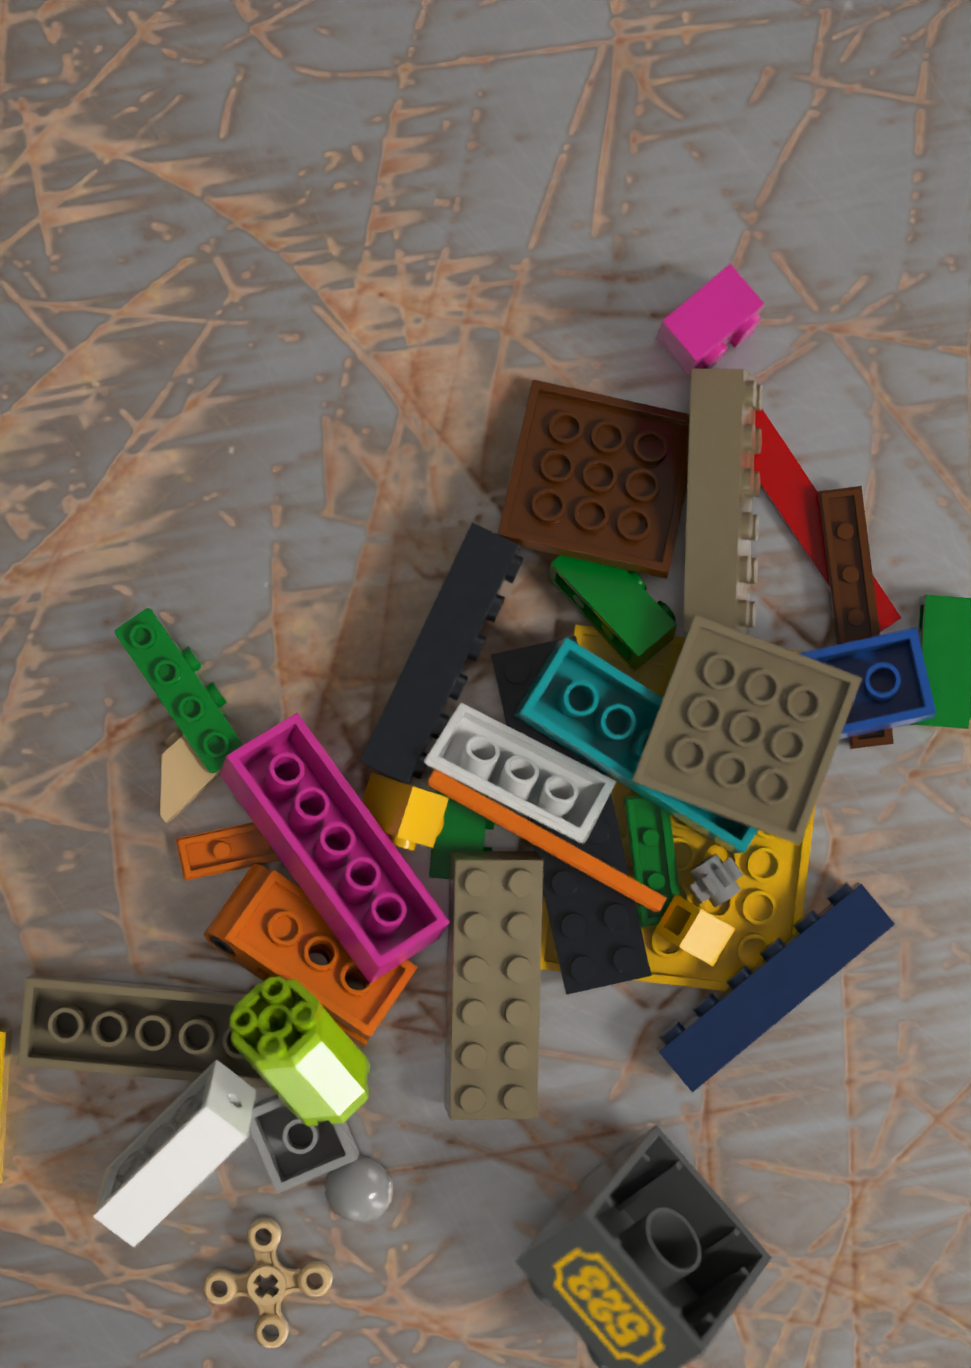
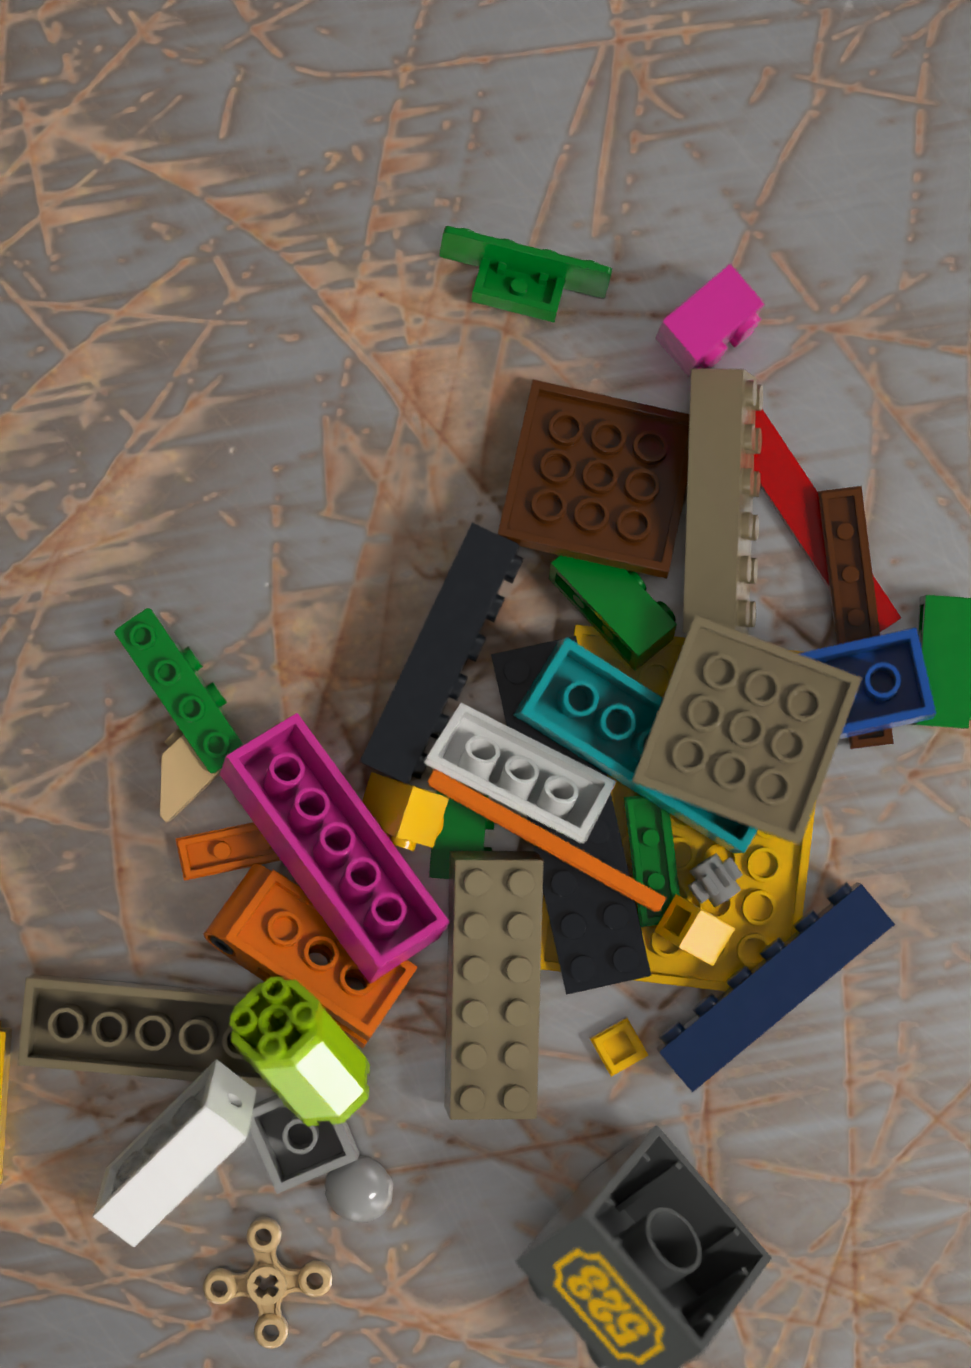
none -> green bracket [439,226,612,323]
none -> yellow tile [590,1017,649,1077]

